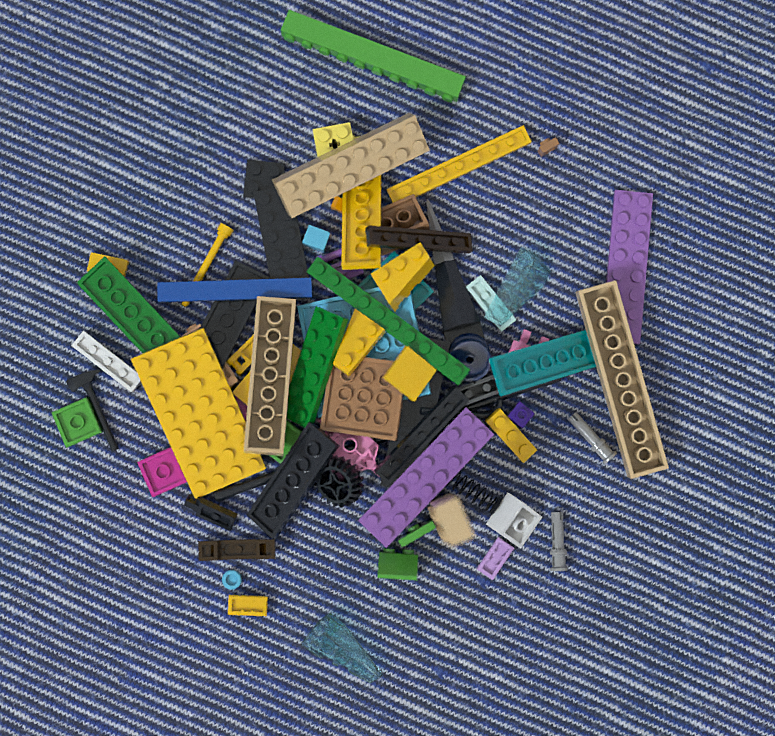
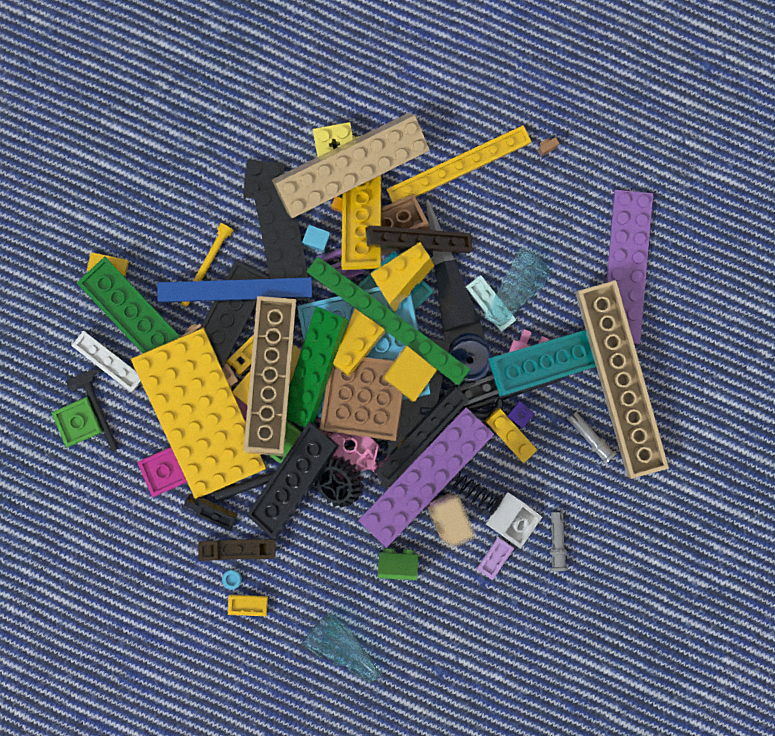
bright green brick [281,10,466,103] -> none
bright green plate [398,520,435,547] -> none

